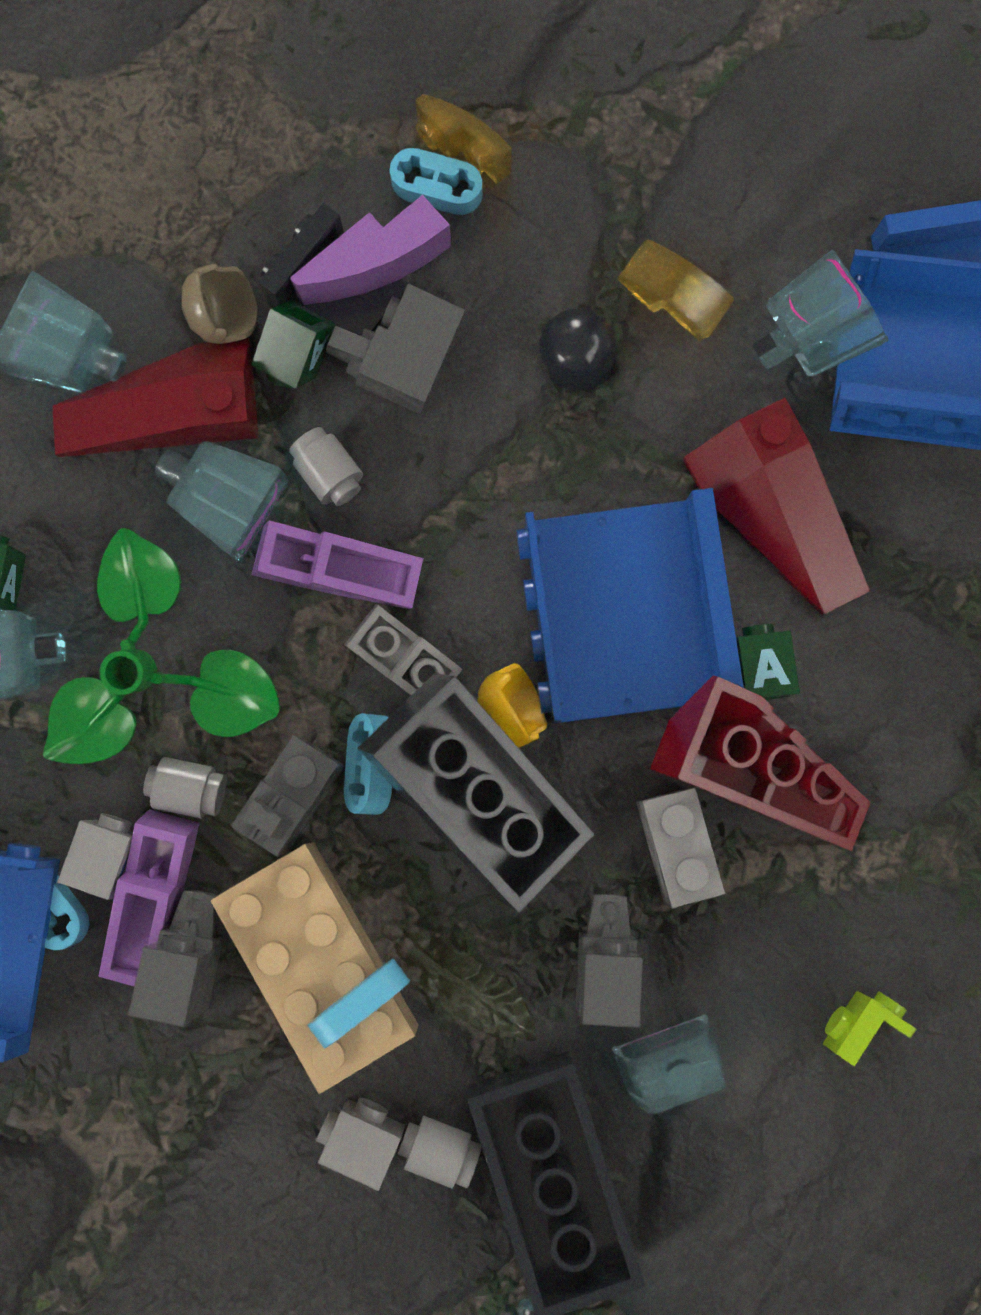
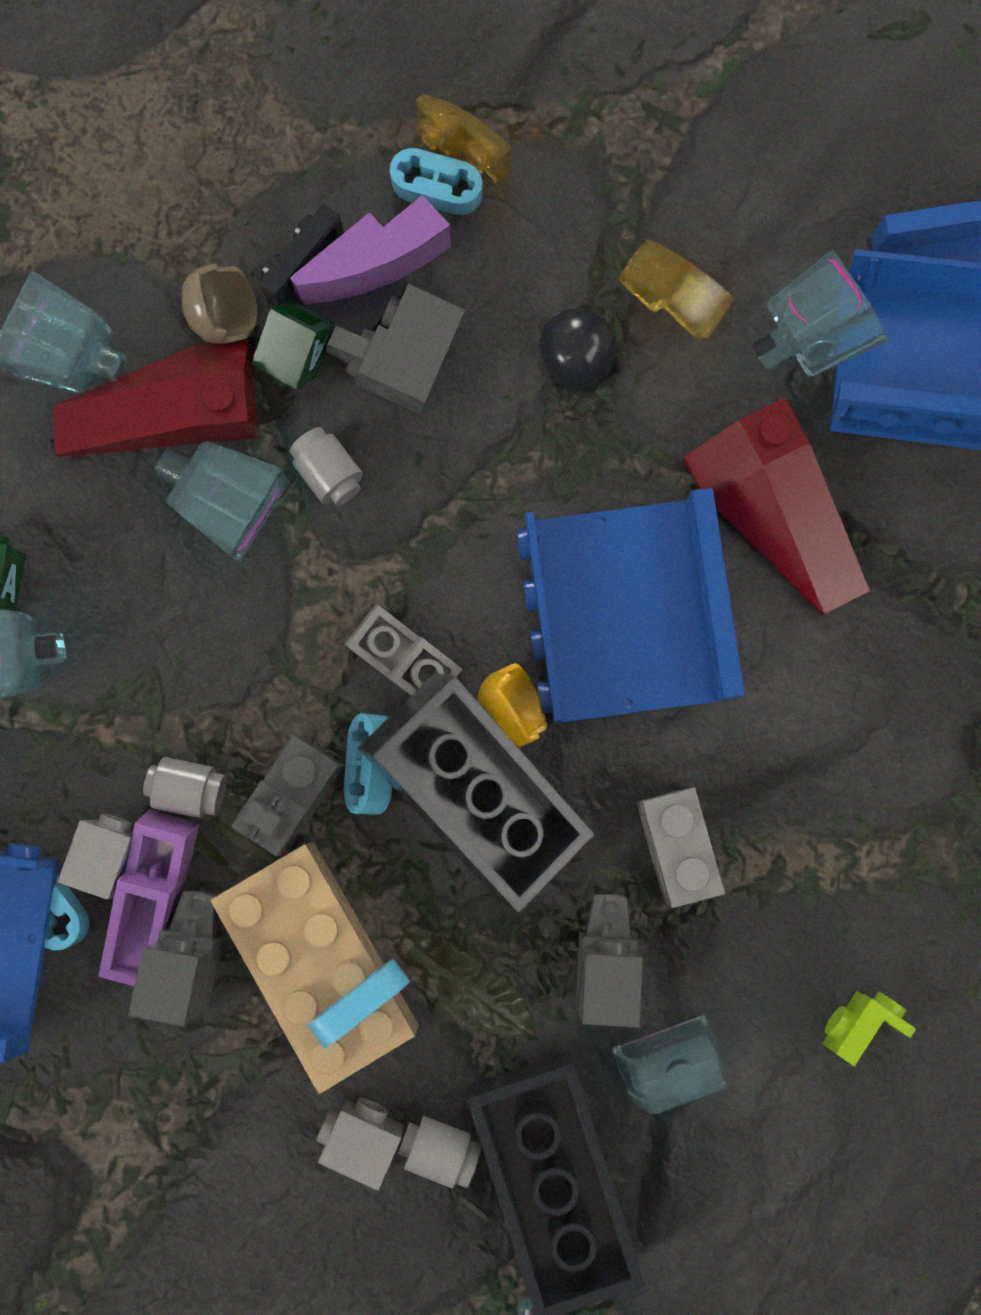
green plant [43,528,280,764] -> none
medium lavender slope [252,520,423,609] -> none
dark red wedge [650,675,871,851] -> none
dark green brick [736,624,800,700] -> none

